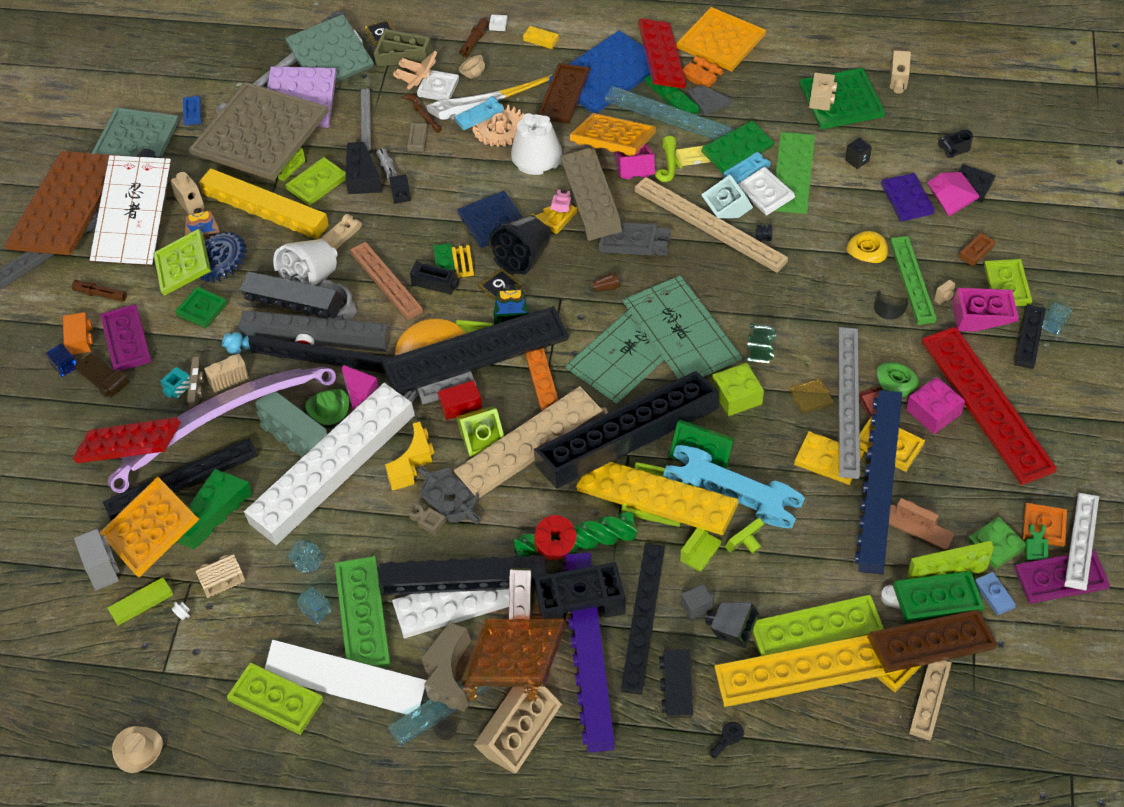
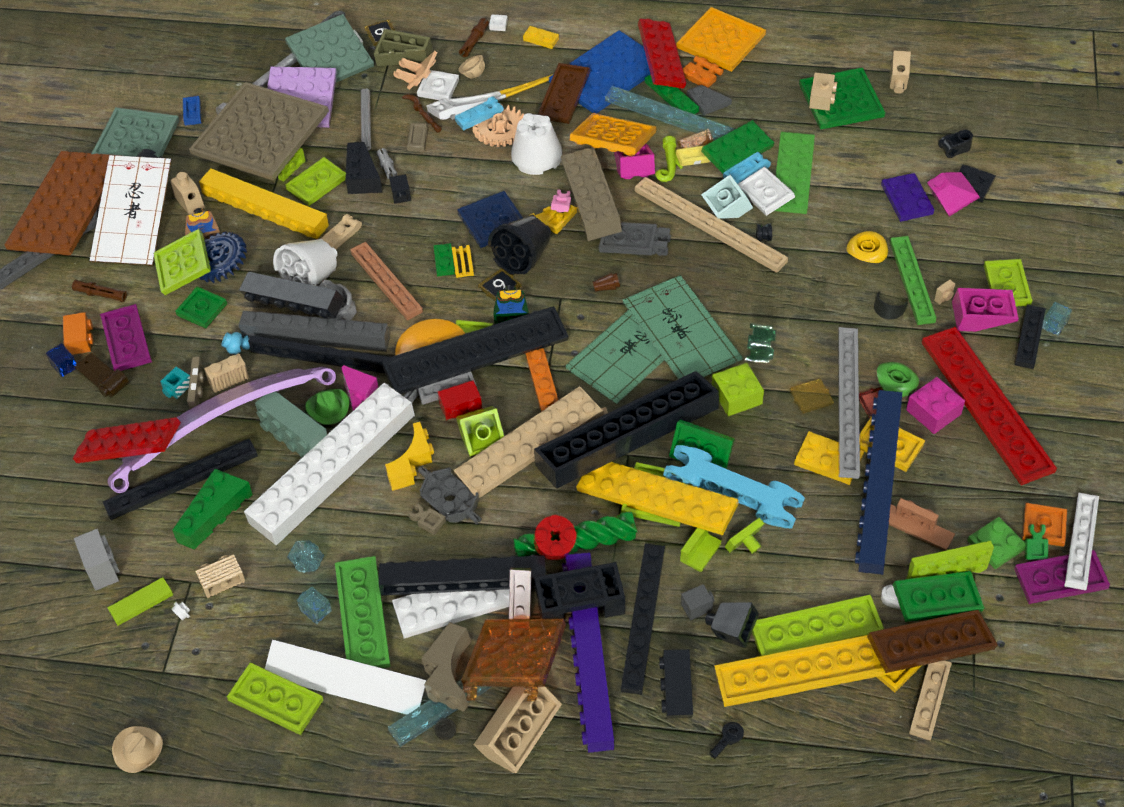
light orange plate [99,477,199,577] -> none
white tile [295,334,315,345] -> none
black window [410,260,460,295] -> none
black brick [845,137,872,169] -> none
dark orange plate [959,233,996,266] -> none
medium blue plate [975,572,1016,616] -> none
none -> clear orange plate [677,129,713,149]

